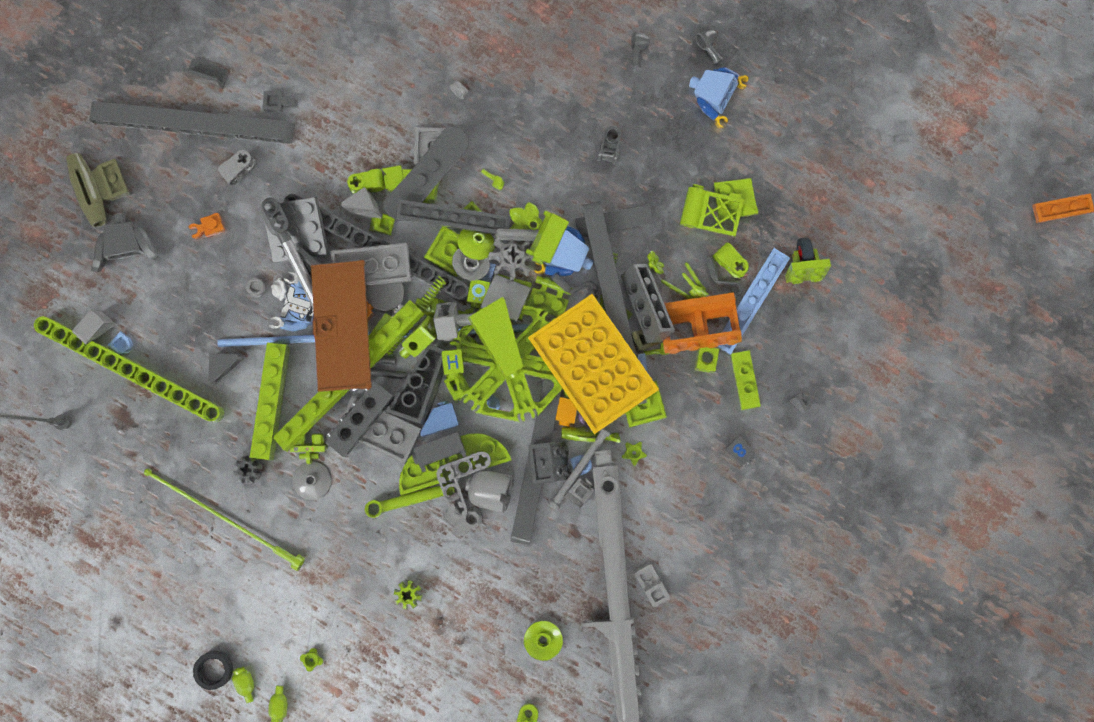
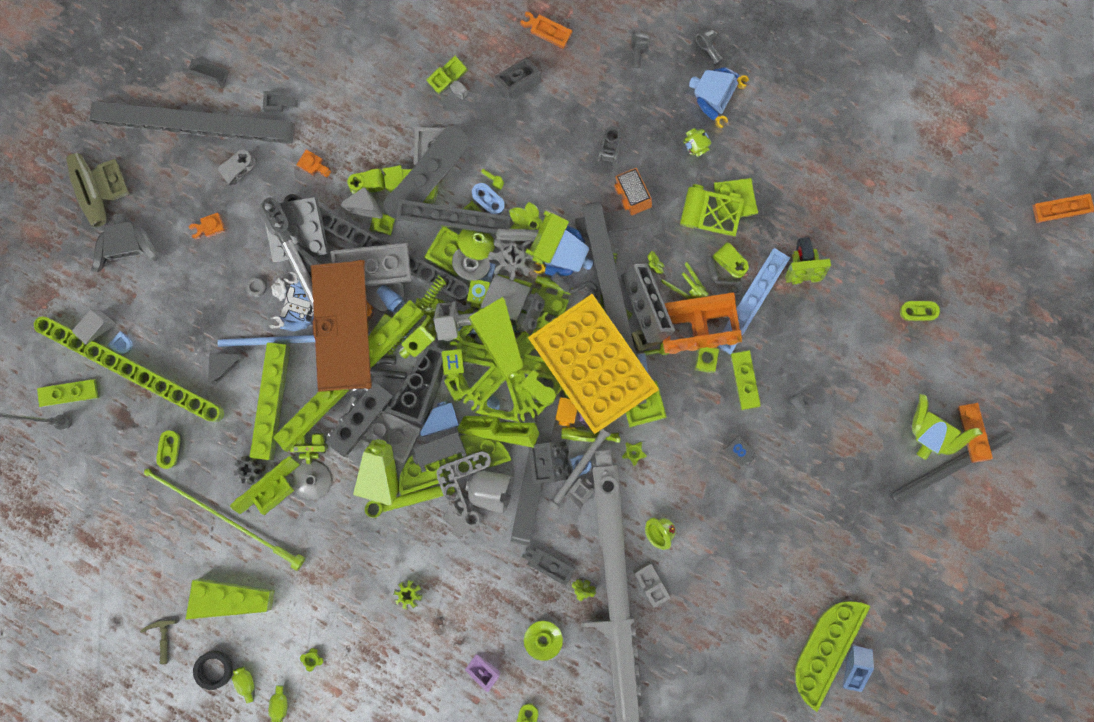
none -> lime plate [37,379,99,407]
none -> olive piece [140,620,177,664]
none -> lime plate [156,430,181,469]
none -> lime wedge [185,578,275,620]
none -> lime bracket [230,456,299,516]
none -> orange plate [296,149,331,178]
none -> lime slope [353,439,400,506]
none -> medium blue cone [377,285,405,313]
none -> lime slope [426,56,469,94]
none -> lime slope [457,416,539,448]
none -> lavender slope [465,654,501,692]
none -> light blue plate [472,183,505,215]
none -> dark grey slope [494,58,541,101]
none -> dark grey hinge [515,293,545,335]
none -> orange plate [520,12,572,49]
none -> lime leg [520,370,556,406]
none -> dark grey hinge [522,547,575,586]
none -> lime plant [572,579,596,601]
none -> brick [614,168,652,216]
none -> lime hat [645,518,676,550]
none -> lime head [683,127,711,157]
none -> lime plate [794,601,871,712]
none -> medium blue slope [843,646,874,692]
none -> dark grey axle [892,431,1013,503]
none -> lime plate [900,301,940,321]
none -> lime torso [912,394,983,460]
none -> orange plate [957,403,993,463]

